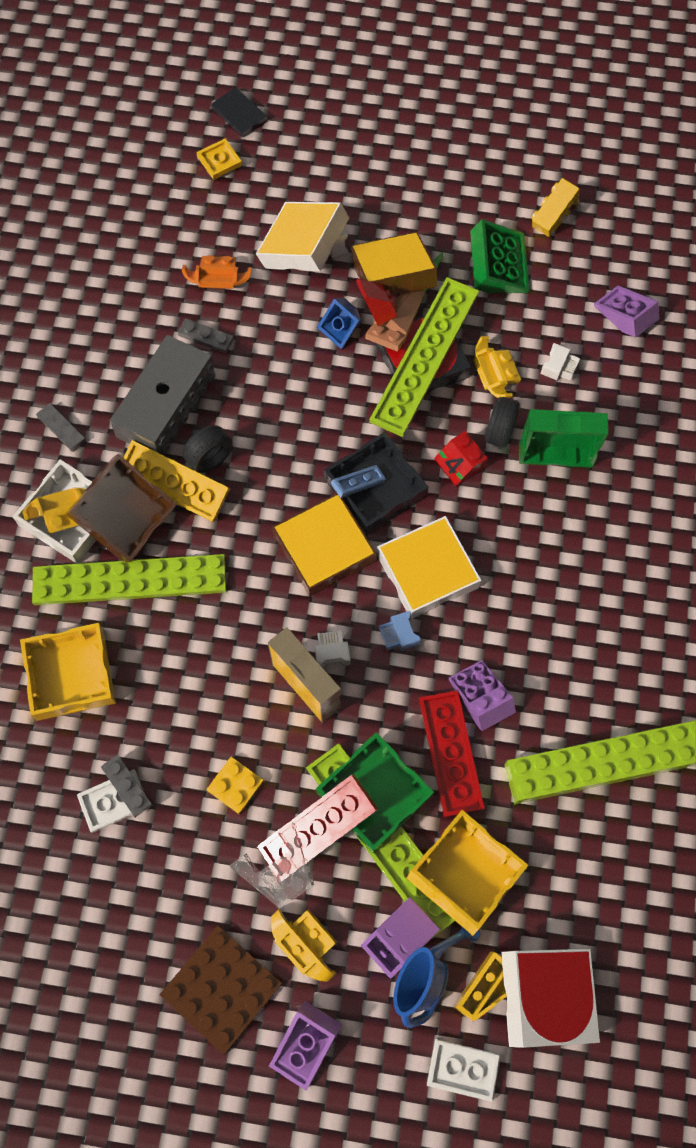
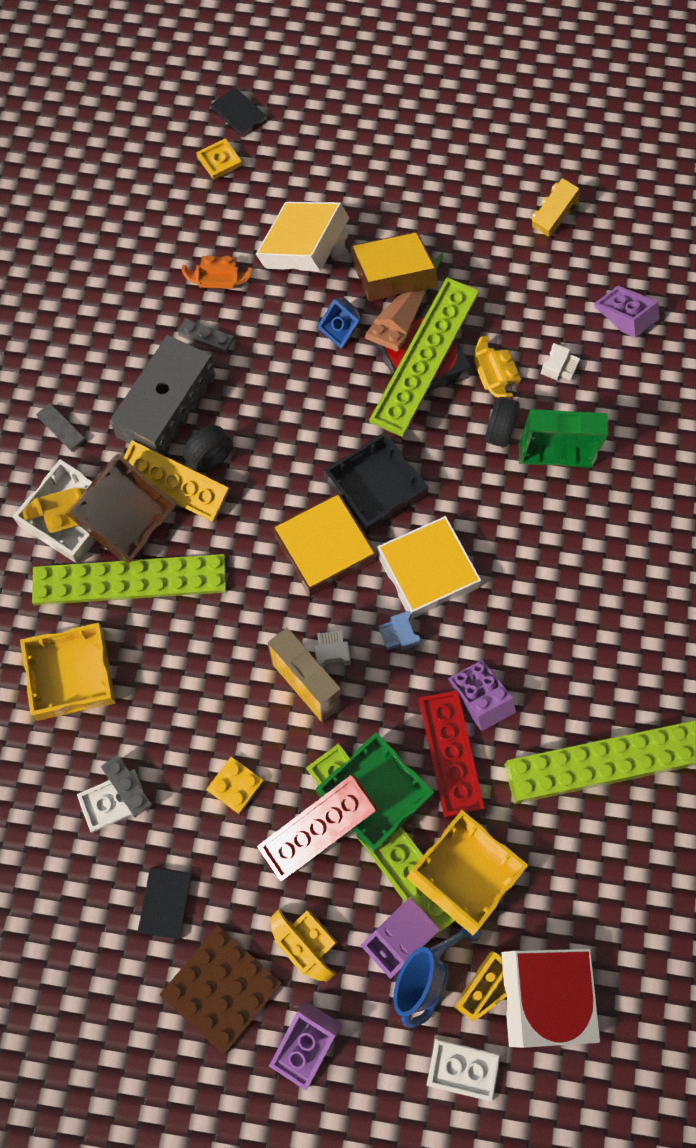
clear wing [229,821,315,909] -> none
medium blue tile [331,465,386,498] -> none
red slope [356,279,397,326] -> none
red slope [434,431,488,486] -> none
green slope [470,219,529,293] -> none
none -> black tile [137,868,192,939]

